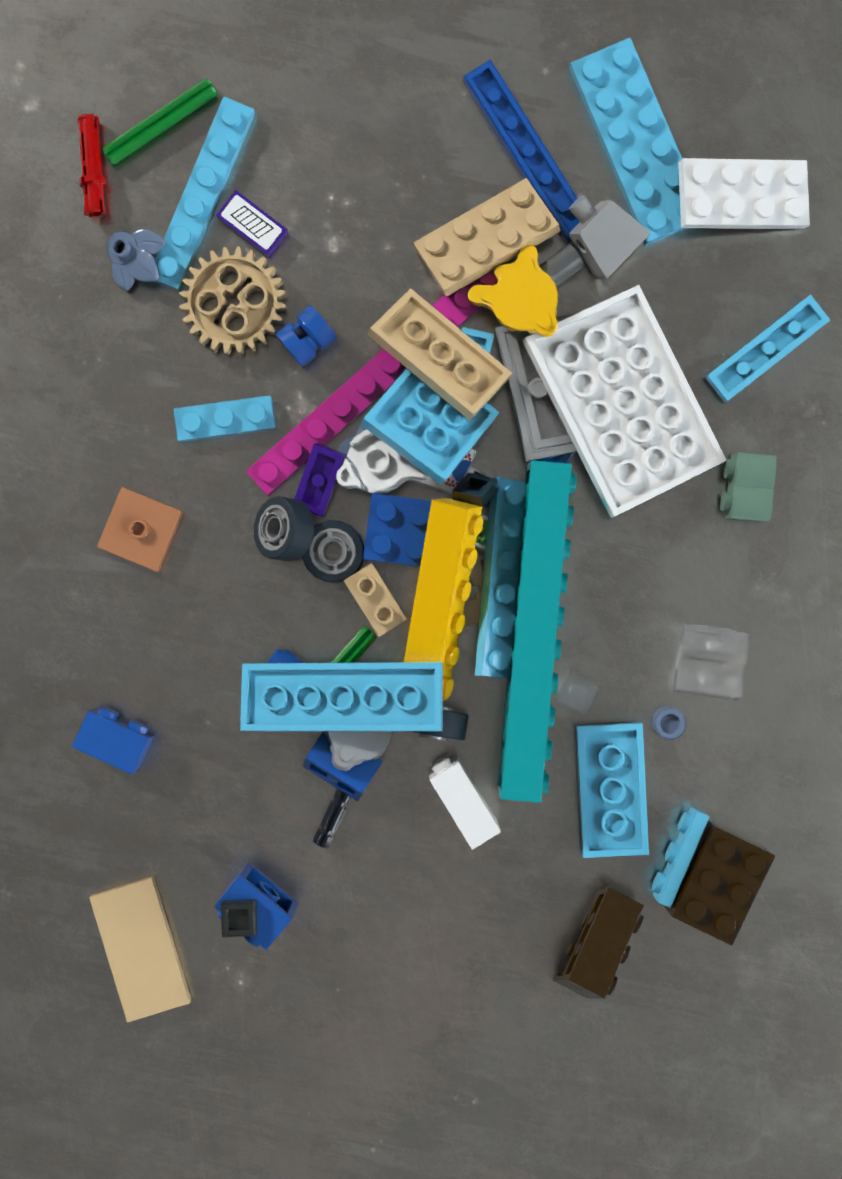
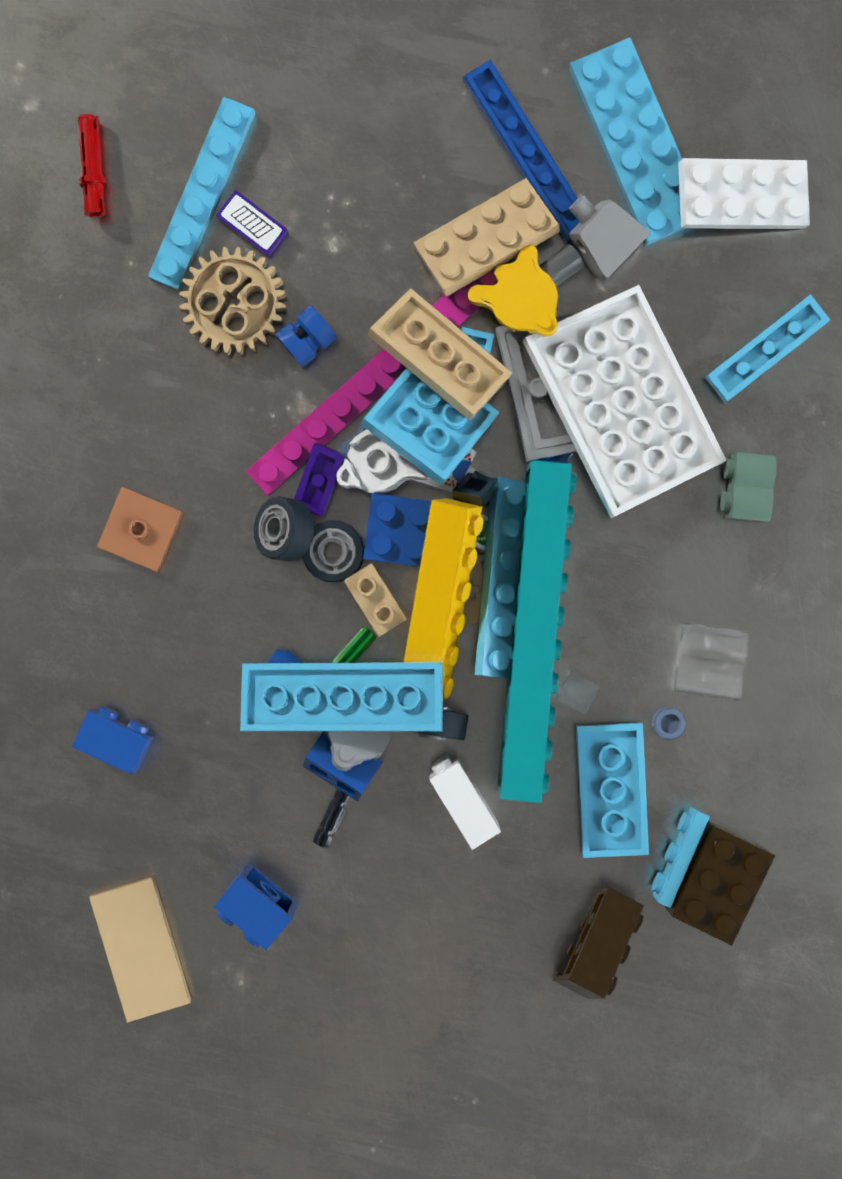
green axle [102,78,217,164] -> none
sand blue plate [107,229,166,291] -> none
medium azure plate [174,395,276,442] -> none
pearl dark grey tile [221,899,258,937] -> none

